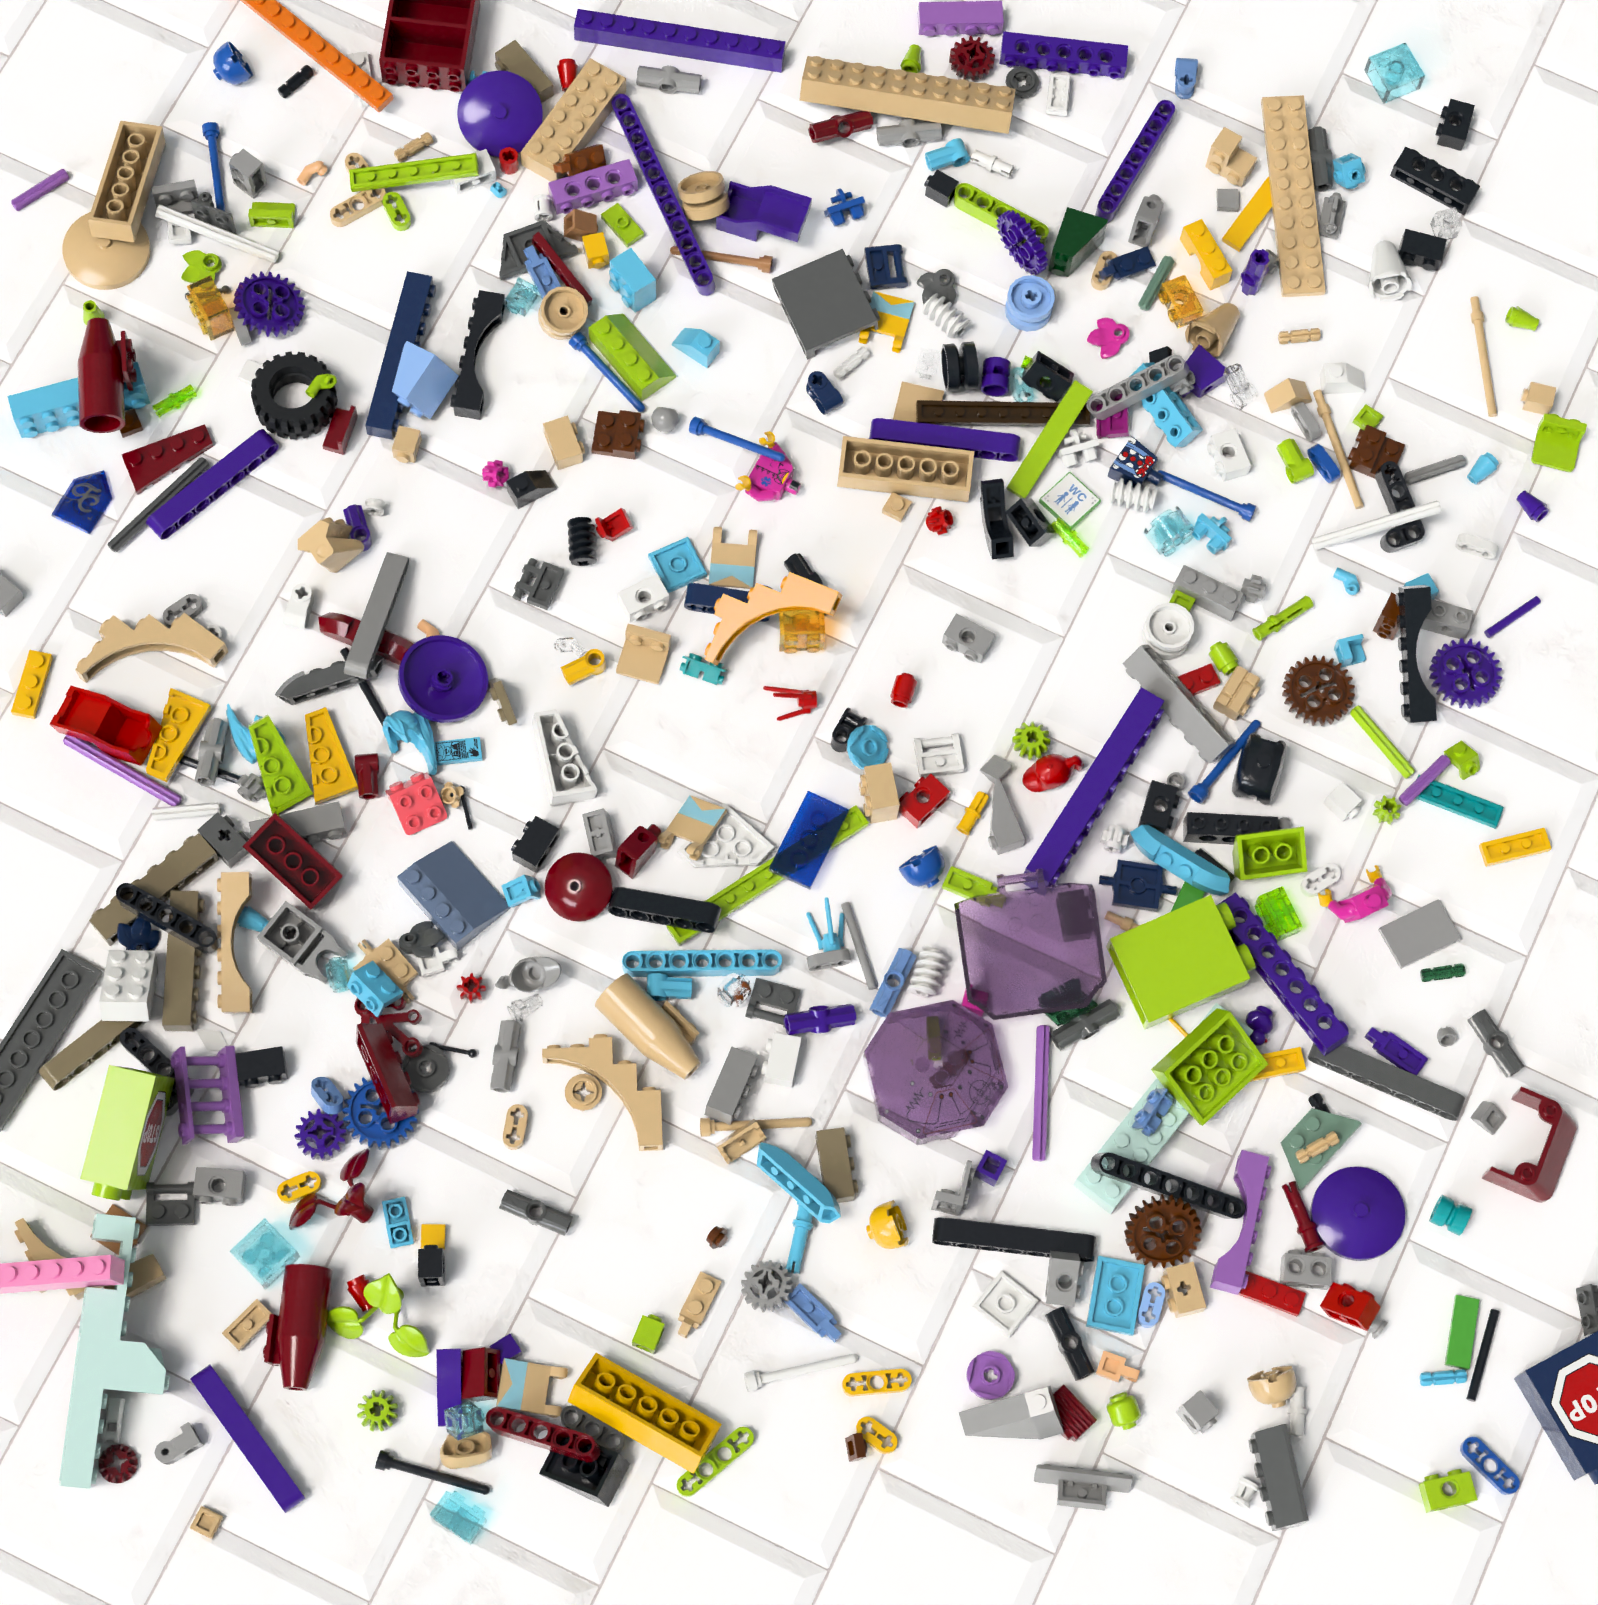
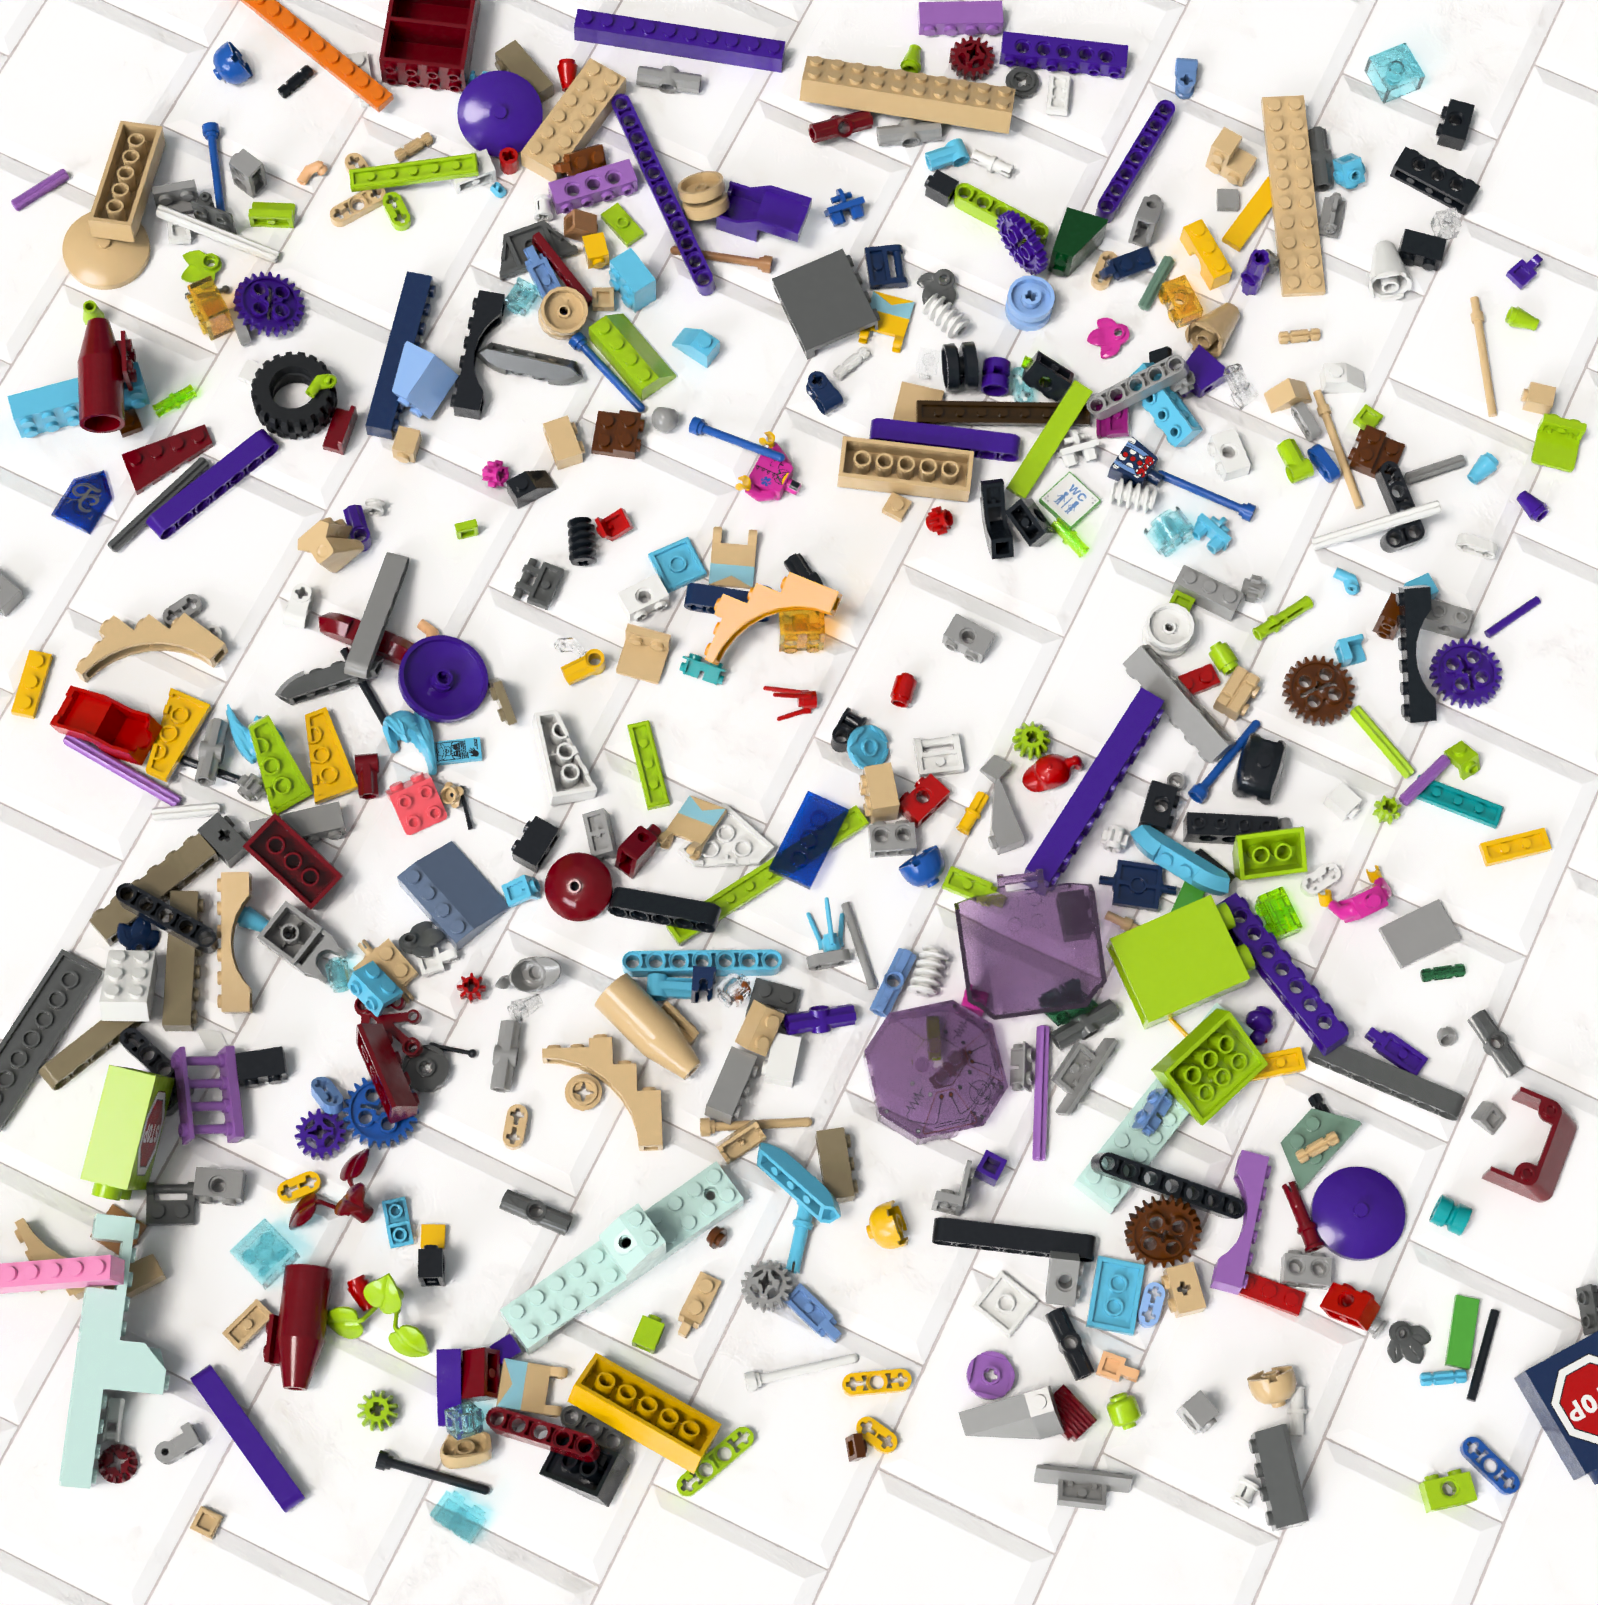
none -> lime tile [454,519,479,540]
none -> brick [476,342,584,385]
none -> light aqua piece [500,1161,744,1355]
none -> tan plate [592,287,614,311]
none -> lime tile [627,720,670,810]
none -> dark blue hinge [691,966,716,1003]
none -> tan brick [735,1000,785,1057]
none -> light grey brick [868,820,917,858]
none -> light grey hinge [1010,1041,1035,1092]
none -> light grey bracket [1051,1038,1118,1116]
none -> dark grey plate [1387,1321,1431,1364]
none -> dark purple plate [1506,254,1543,290]

